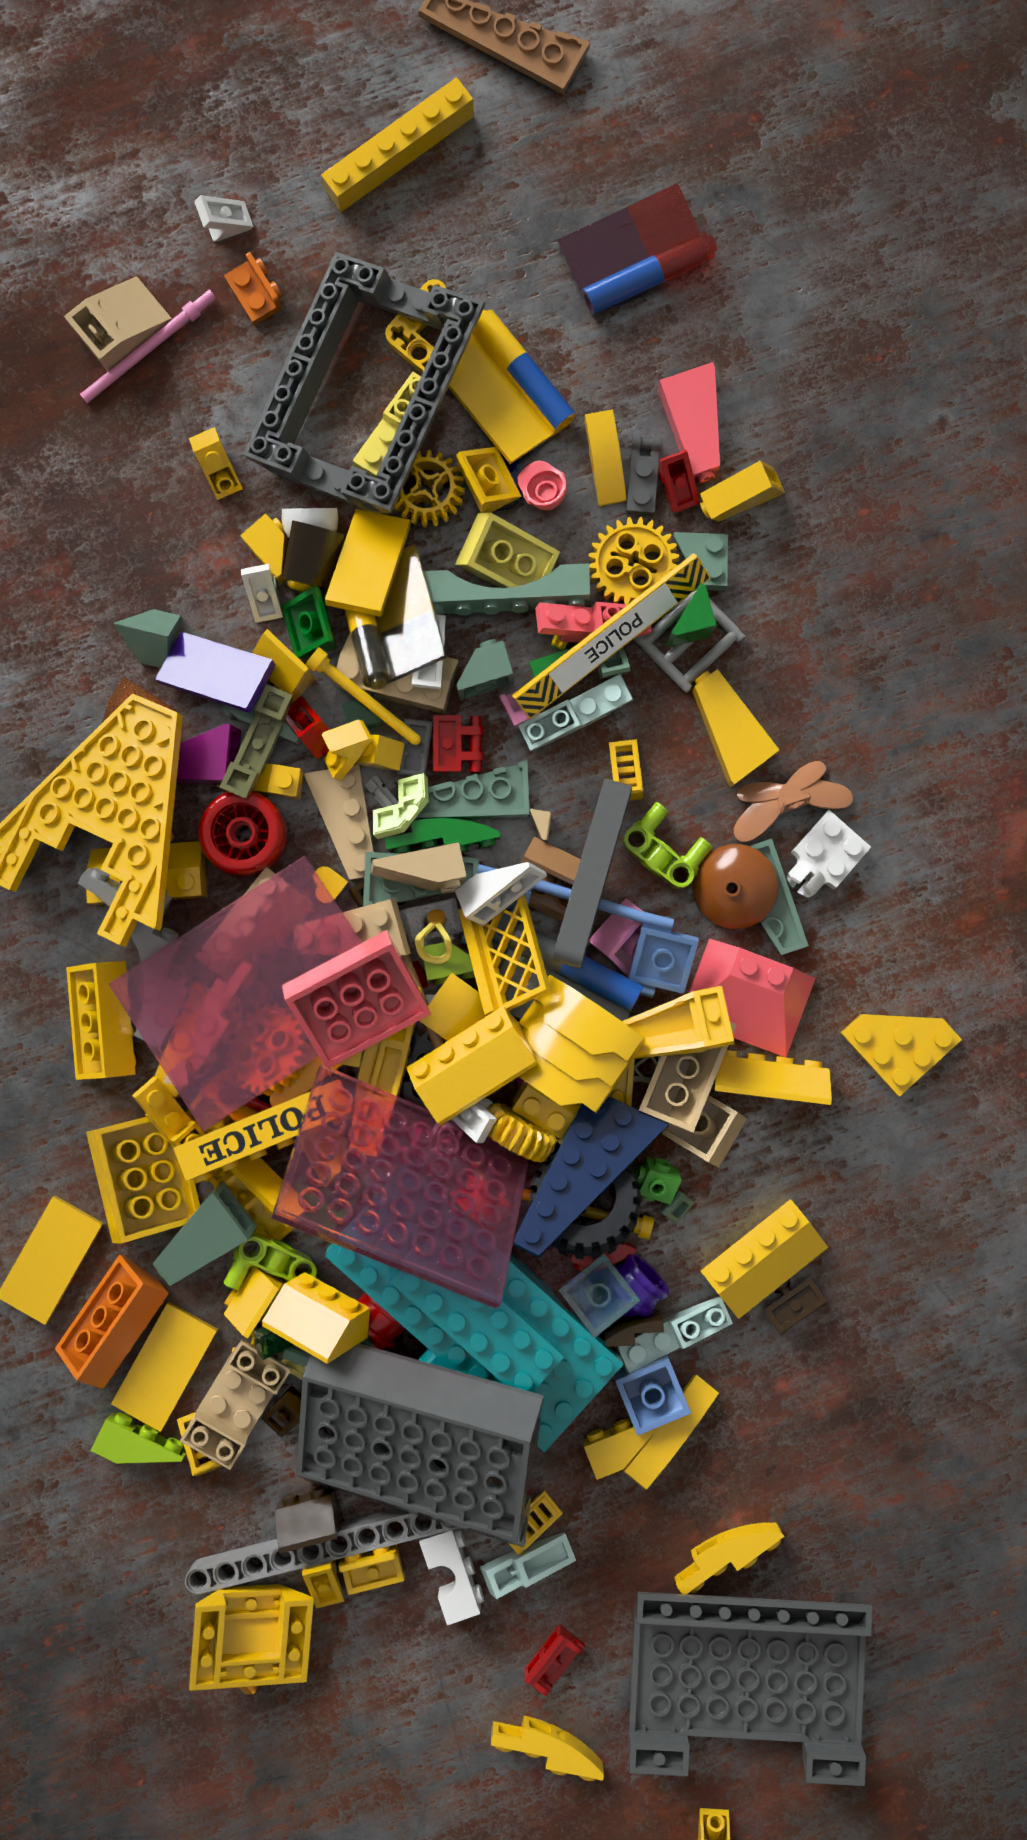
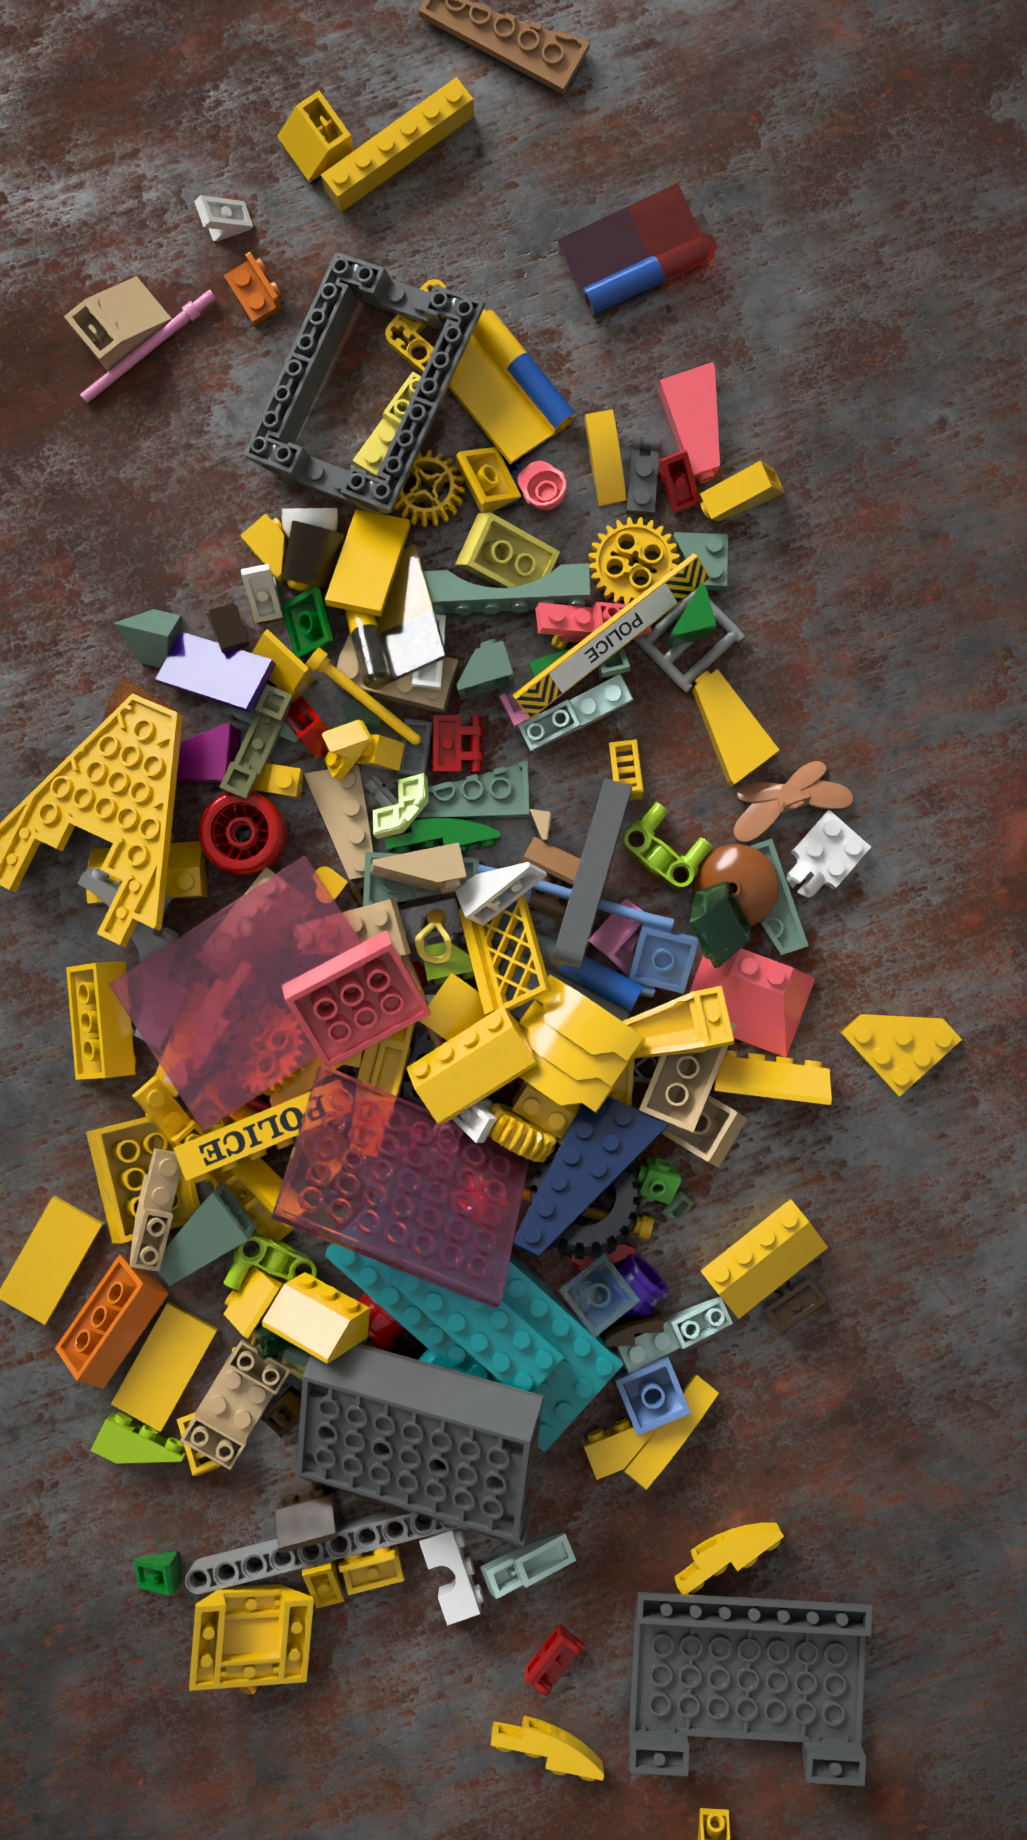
yellow slope [189,427,243,500] -> none
yellow slope [509,1490,563,1555] -> none
none -> tan slope [130,1148,181,1271]
none -> green slope [134,1551,183,1596]
none -> dark brown slope [207,603,249,653]
none -> yellow slope [277,90,354,183]
none -> clear green slope [688,881,751,968]

